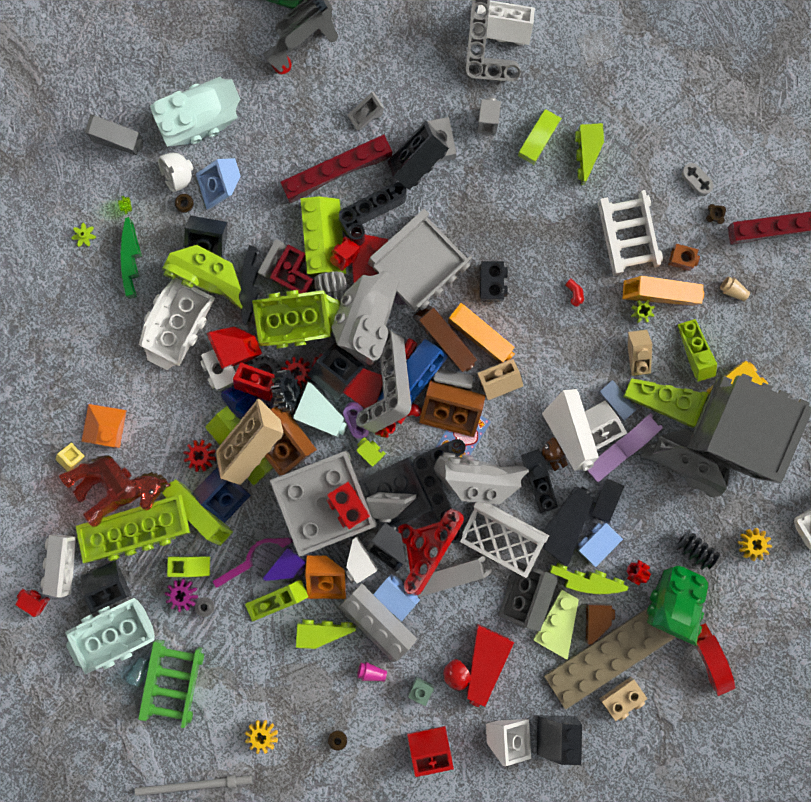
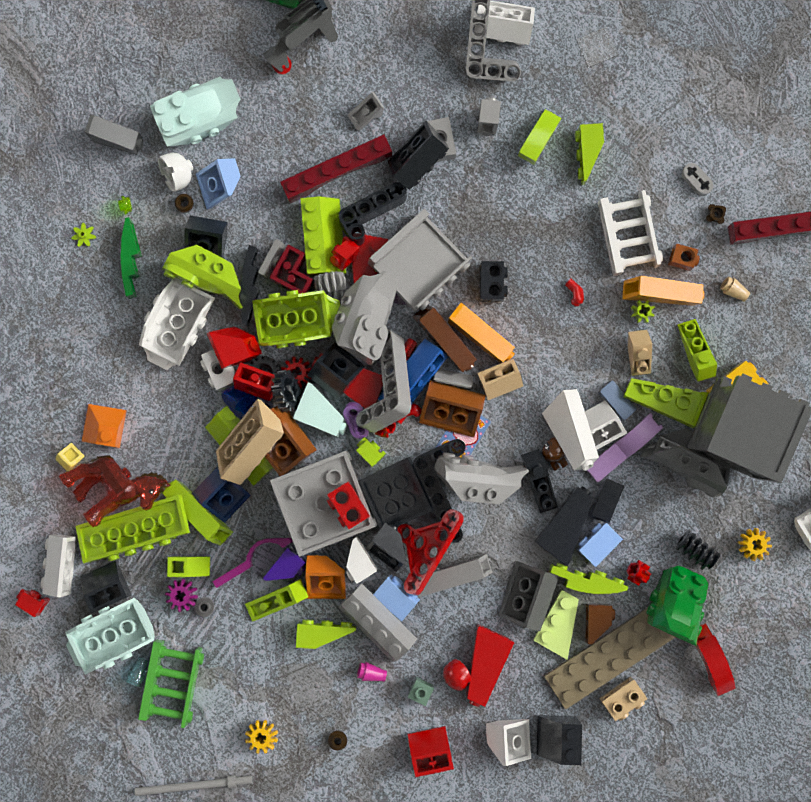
red gear [183,440,216,472] -> none
light grey slope [367,492,416,522] -> none
white fence [459,502,549,578] -> none

